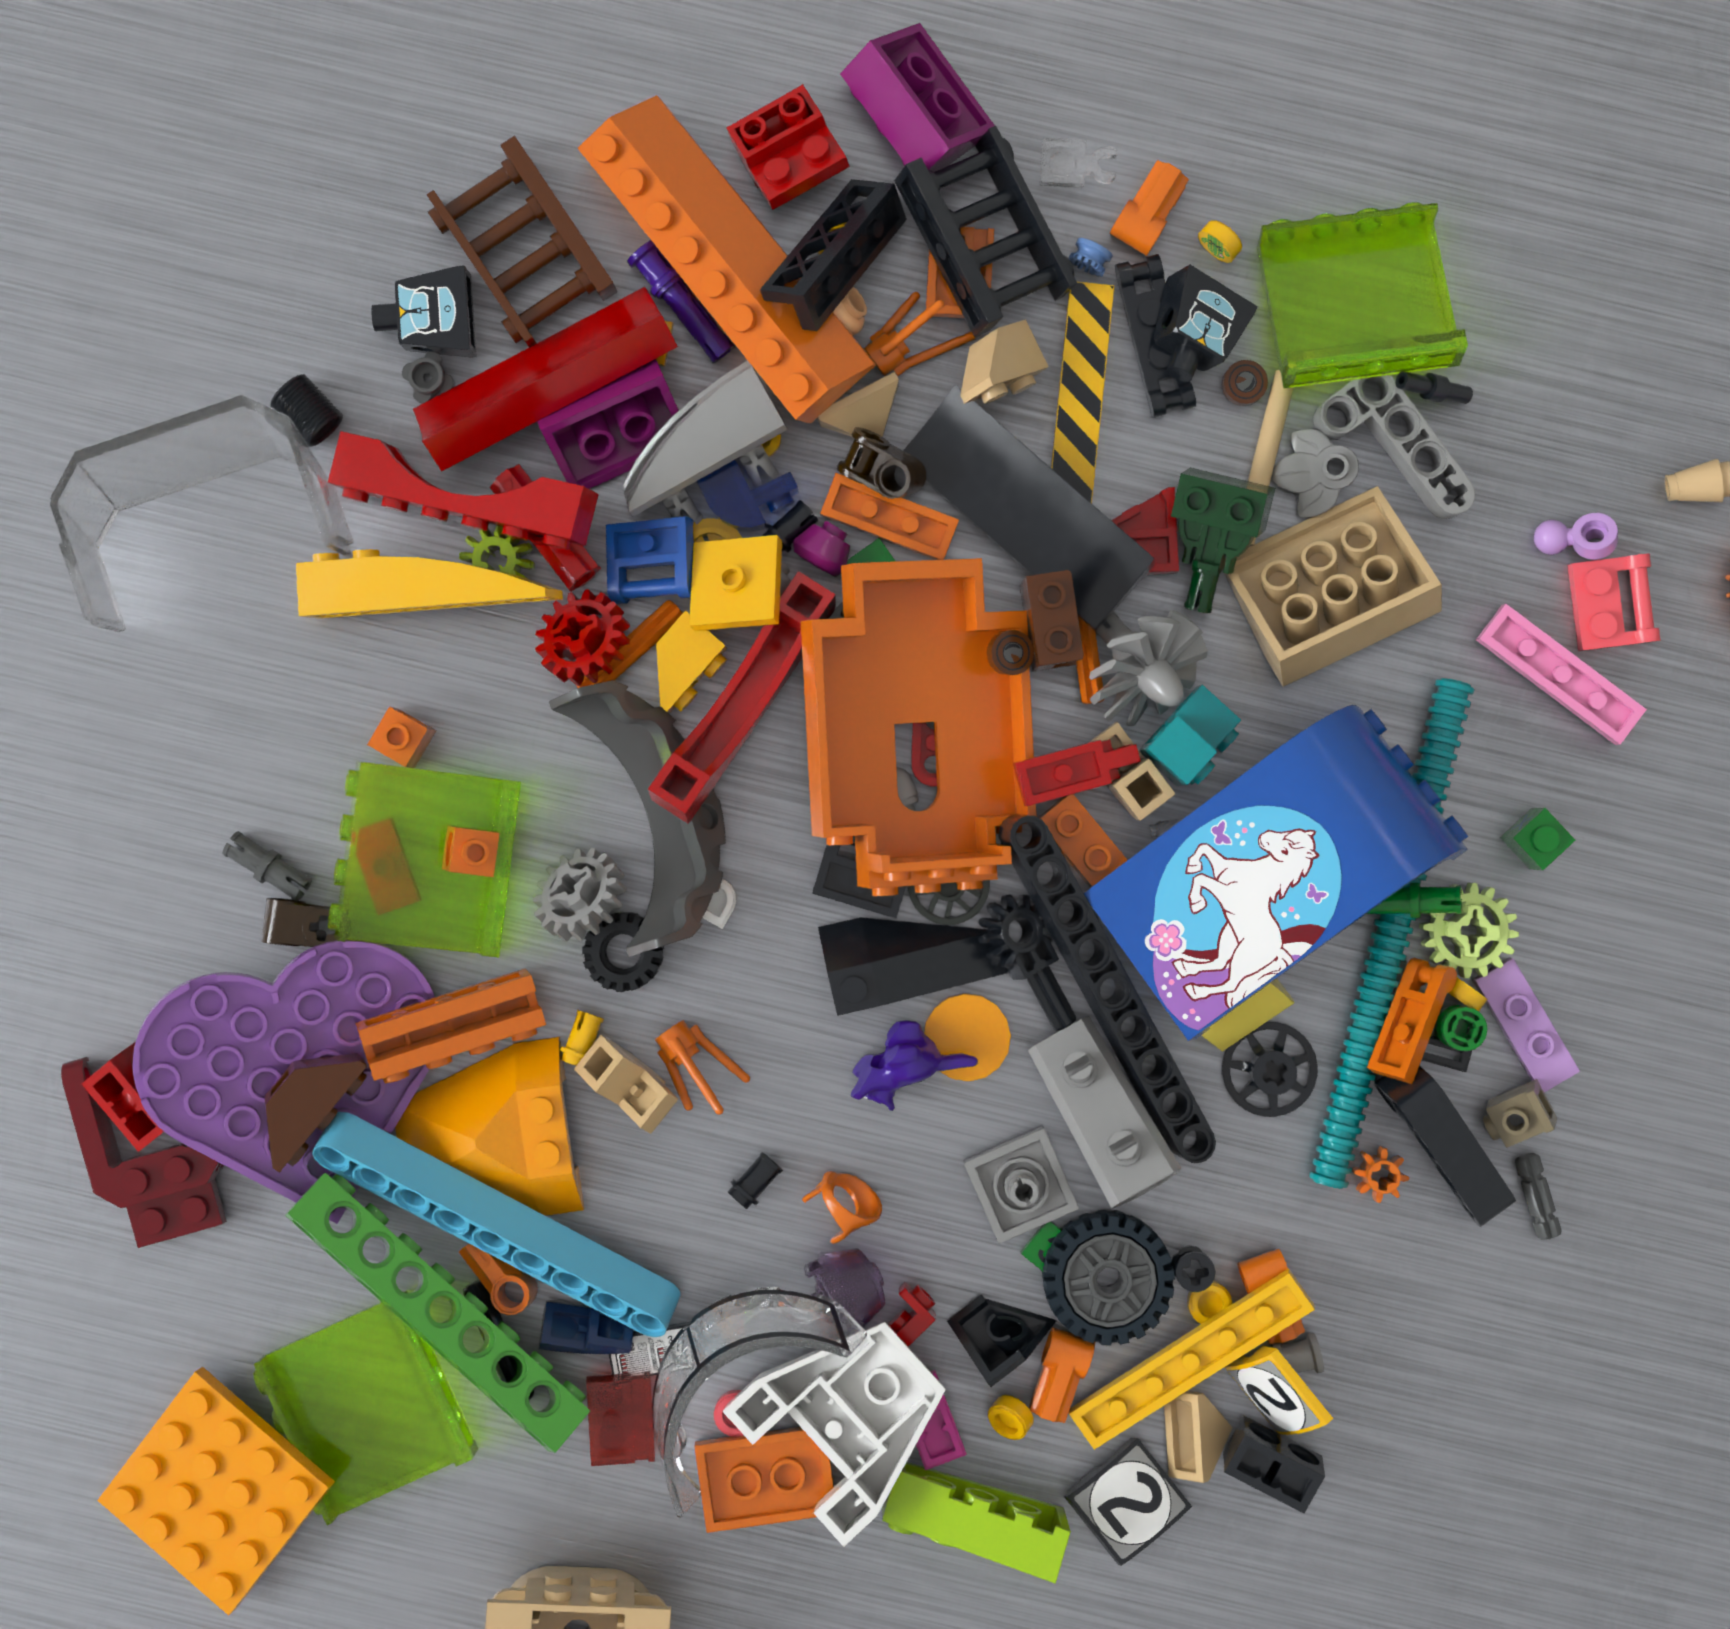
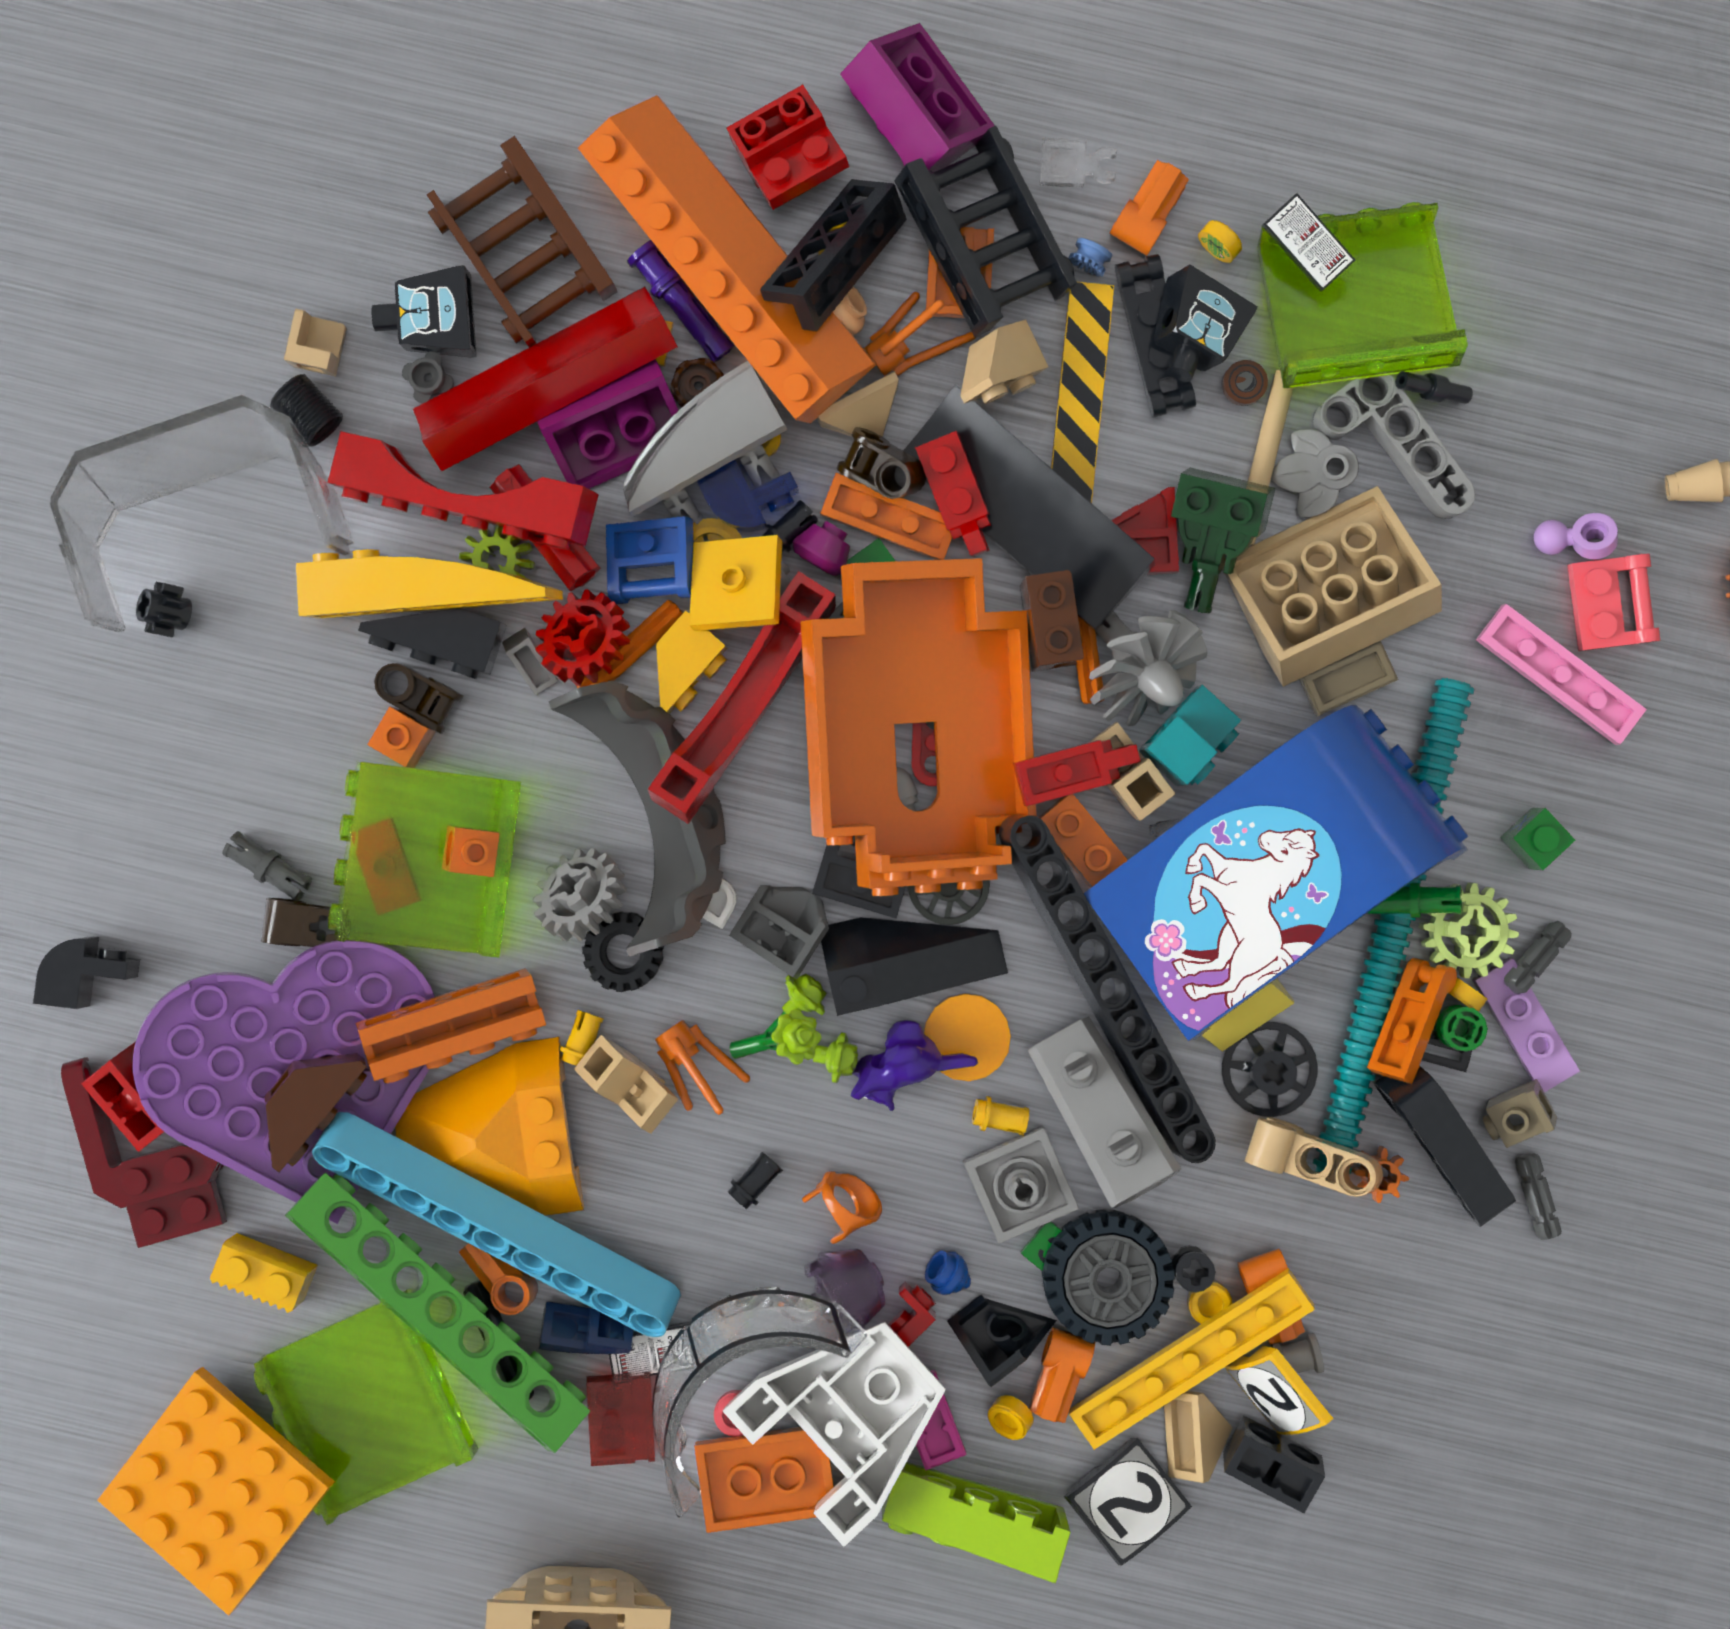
black gear [978,894,1076,1031] -> none
reddish brown tile [987,630,1034,675] -> none
none -> black brick [33,936,140,1009]
none -> black gear [136,581,192,638]
none -> yellow brick [210,1233,318,1313]
none -> tan panel [284,308,347,377]
none -> black slope [358,608,507,679]
none -> dark brown piece [374,663,464,734]
none -> light grey piece [502,628,558,695]
none -> reddish brown plate [670,358,724,407]
none -> dark grey slope [729,885,829,979]
none -> lime plant [729,974,858,1083]
none -> red hinge [915,431,991,557]
none -> blue plate [925,1251,971,1295]
none -> yellow pin [972,1096,1029,1136]
none -> tan piece [1245,1117,1383,1197]
none -> tile [1261,193,1355,292]
none -> dark tan tile [1299,641,1399,716]
none -> dark grey axle [1504,921,1572,995]

